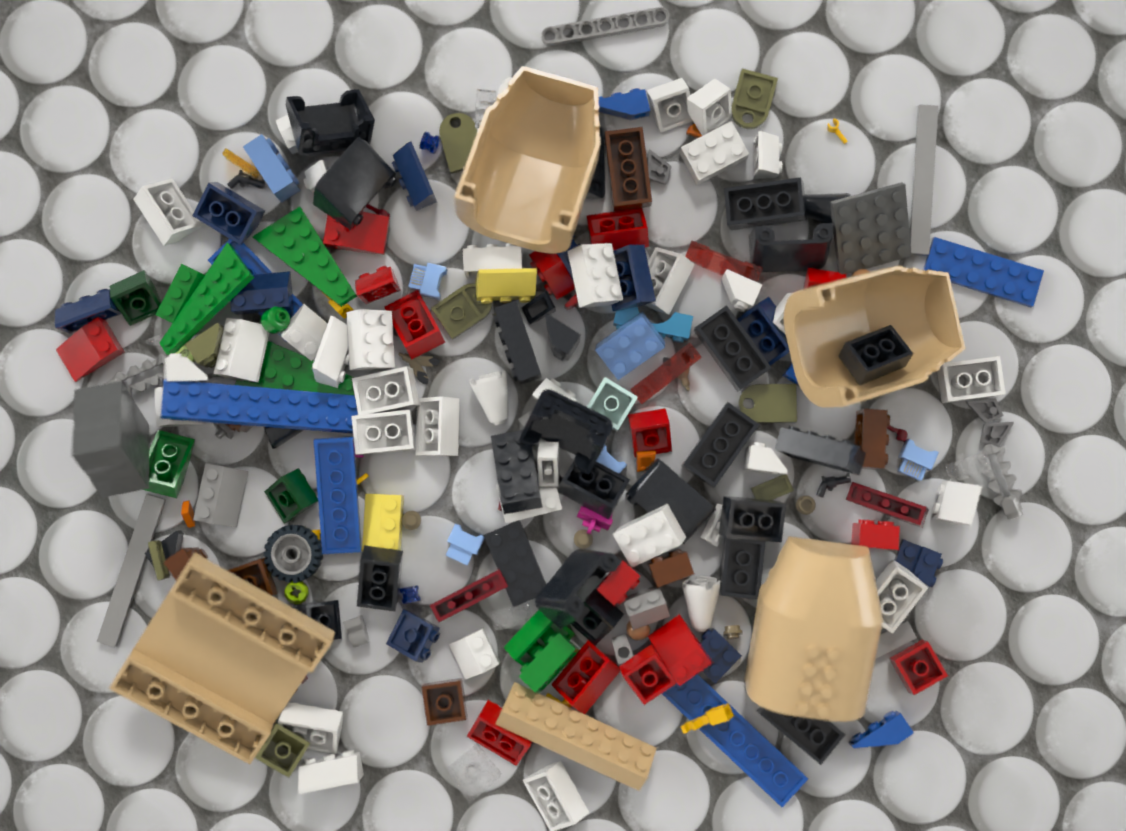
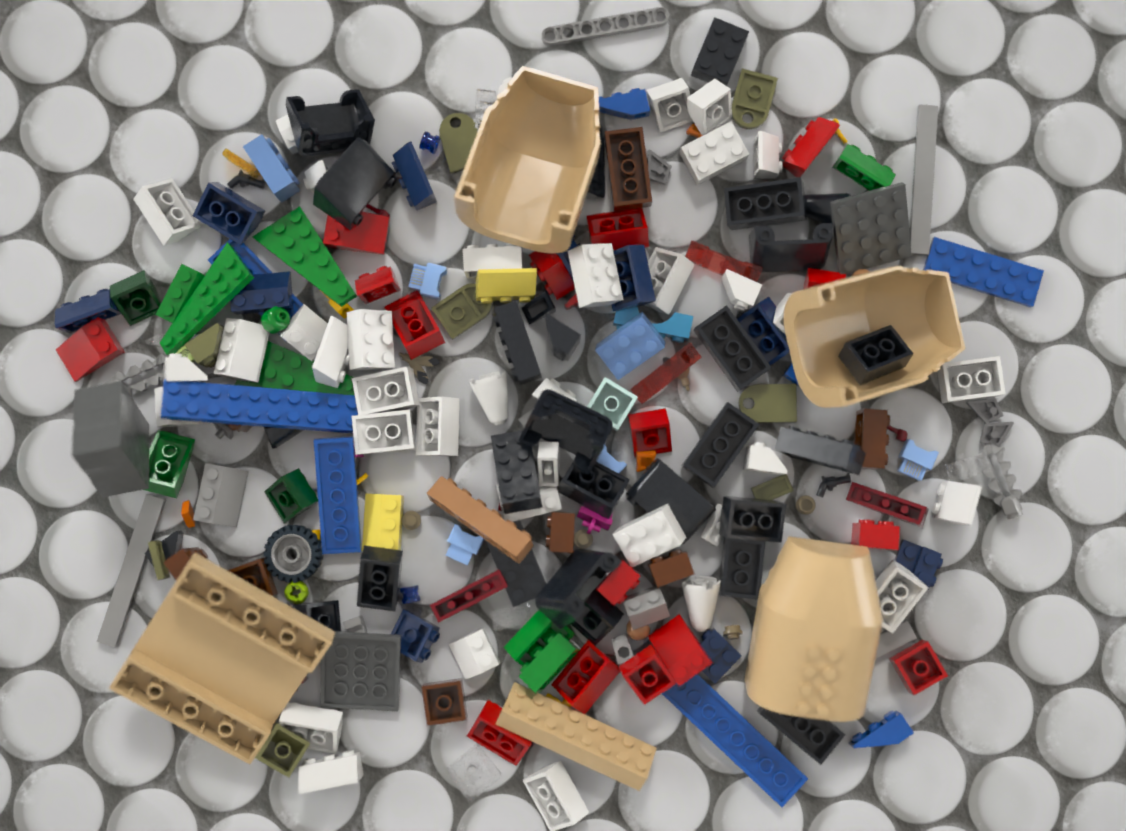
yellow piece [681,703,734,734] -> none
none -> dark grey plate [320,631,401,712]
none -> medium nougat brick [427,476,534,564]
none -> reddish brown brick [546,512,575,553]
none -> black brick [691,17,749,86]
none -> red slope [782,117,840,178]
none -> green slope [832,144,896,191]

